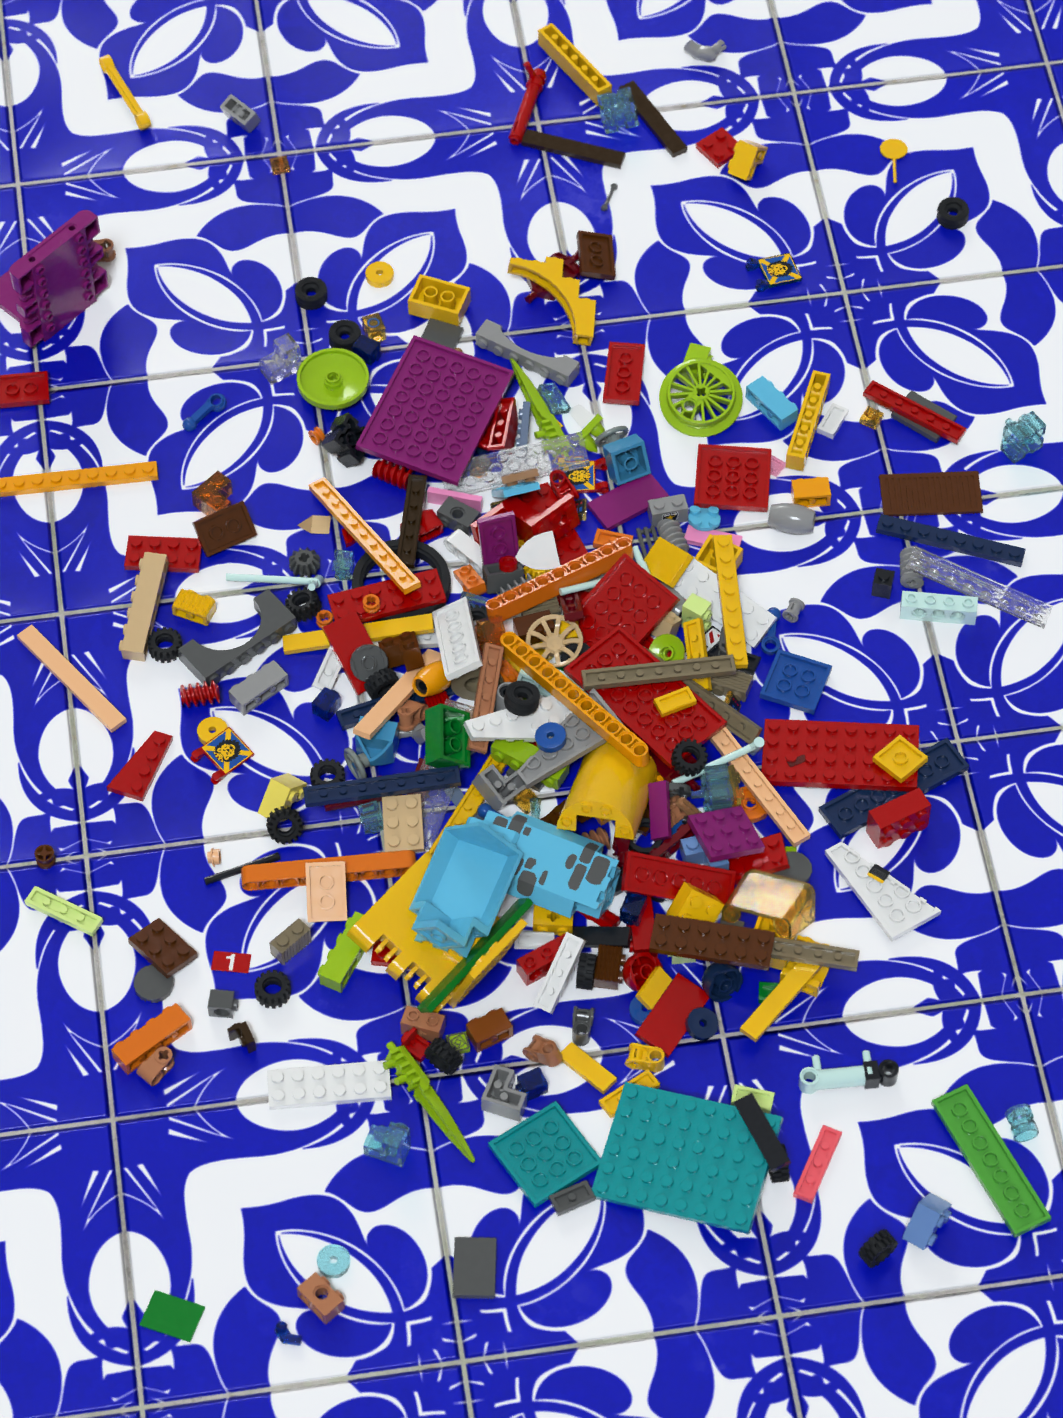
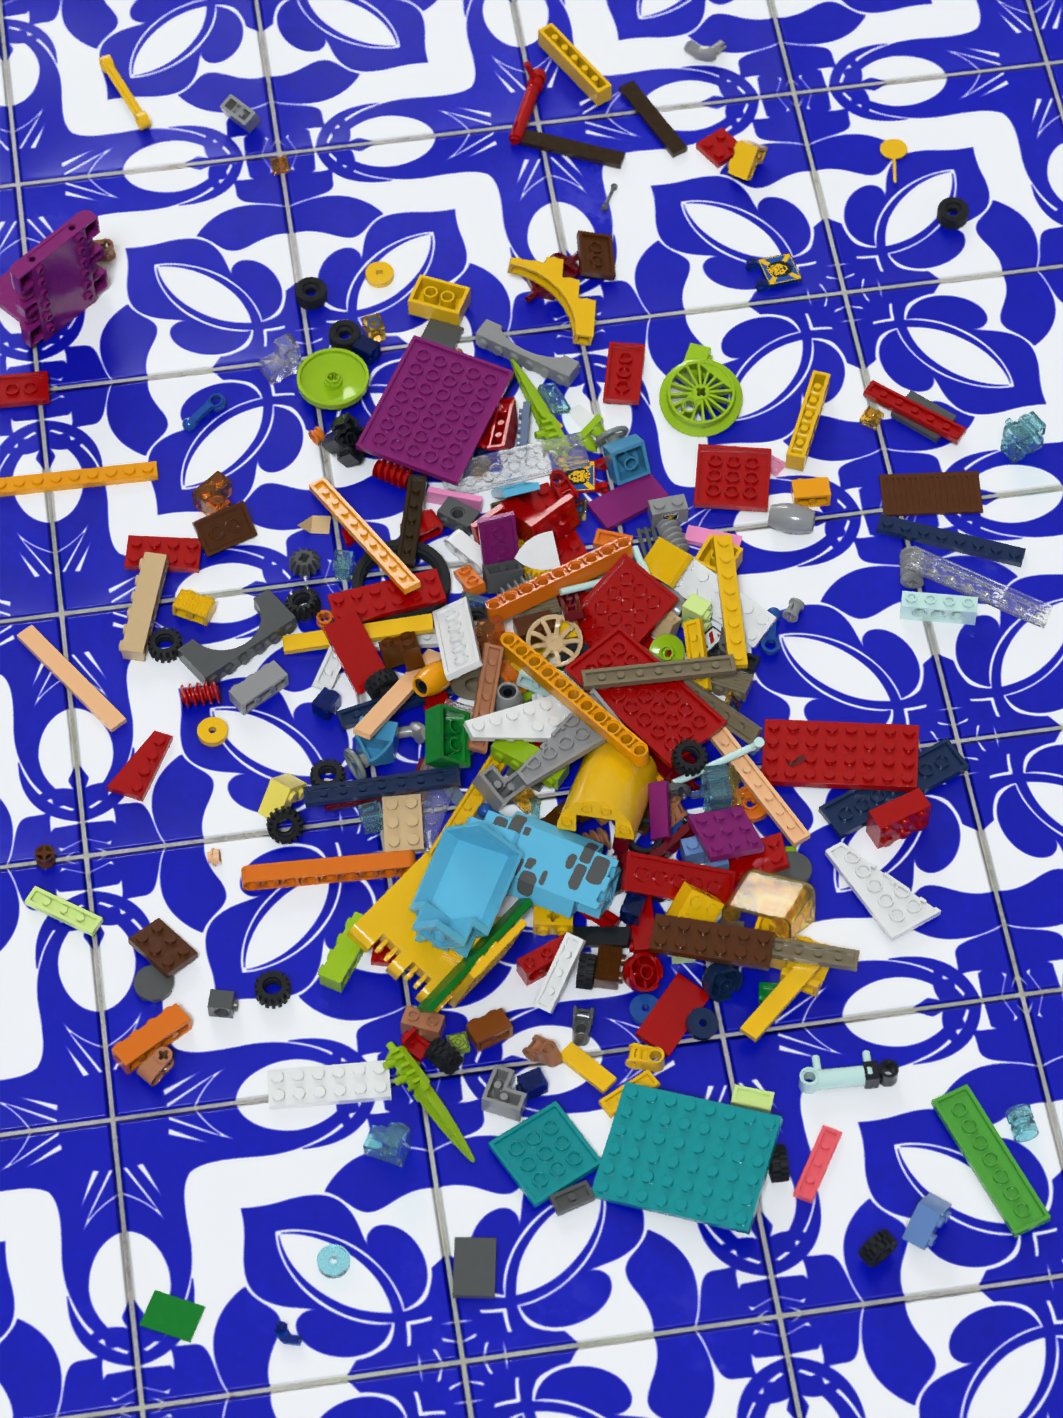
flag [190,727,254,785] -> none
black bar [204,852,280,885] -> none
red sticker [211,951,252,973] -> none
light aqua bar [226,573,324,591] -> none
dark brown bracket [227,1021,256,1053] -> none
dark tan brick [269,918,312,965] -> none
nougat brick [297,1272,345,1325] -> none
light nougat plate [305,861,347,923] -> none
dark grey tile [350,644,388,682] -> none
orange bush [363,594,380,613] -> none
nougat piece [397,700,429,731] -> none
red tile [499,556,518,572] -> none
medium nougat plate [501,468,539,487] -> none
black tyre [504,681,540,716] -> none
white tile [514,931,554,950] -> none
blue piece [535,722,567,753] -> none
clear light blue brick [597,87,639,134] -> none
yellow tile [635,966,672,1010] -> none
yellow tile [653,686,697,717] -> none
medium nougat axle [676,797,702,815] -> none
medium azure piece [688,505,721,531] -> none
black tile [734,1093,791,1173] -> none
medium azure brick [745,376,798,431] -> none
blue plate [759,649,832,715] -> none
white tile [817,402,849,439] -> none
black sticker [867,864,890,883] -> none
black brick [871,568,895,599] -> none
yellow tile [873,735,928,783] -> none

